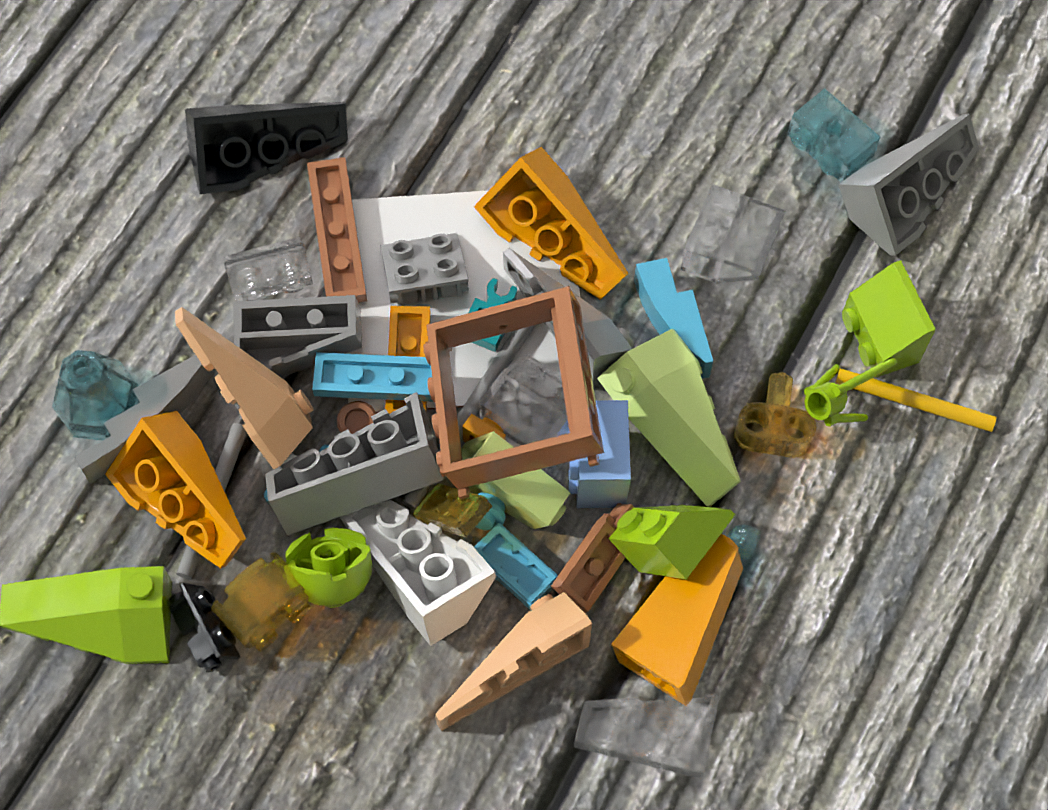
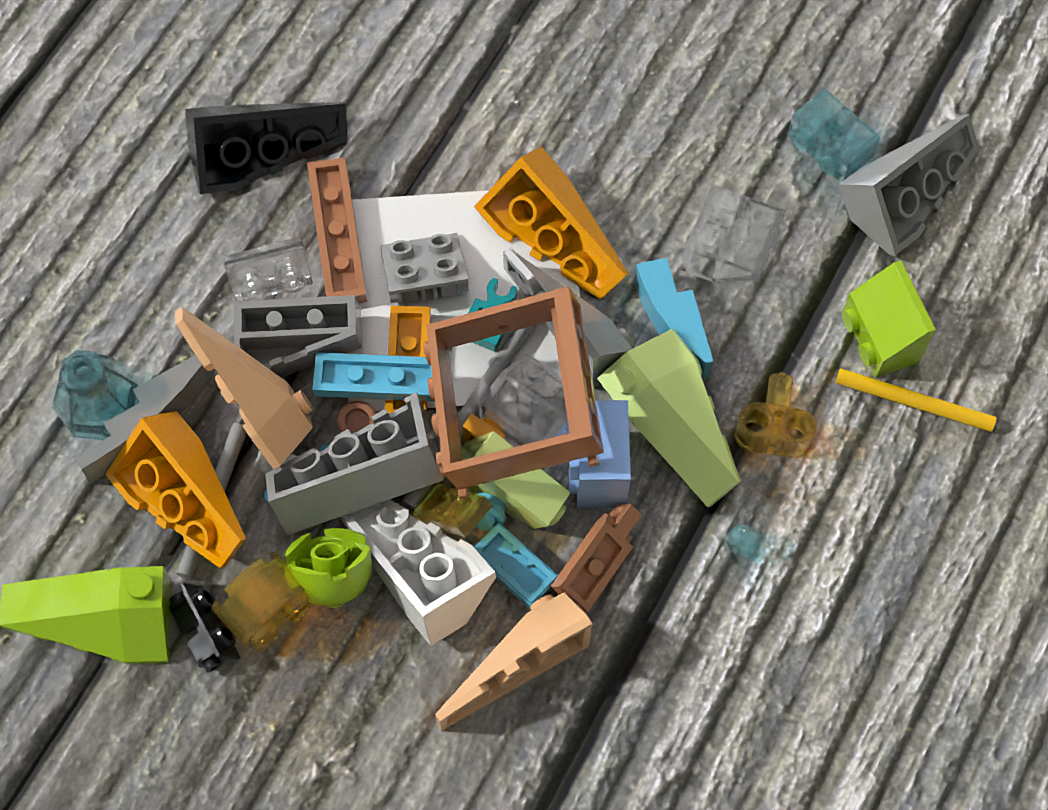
clear wing [574,693,720,779] -> none
lime slope [609,505,735,579] -> none
light orange slope [611,534,743,706] -> none
lime plant [804,358,897,427] -> none

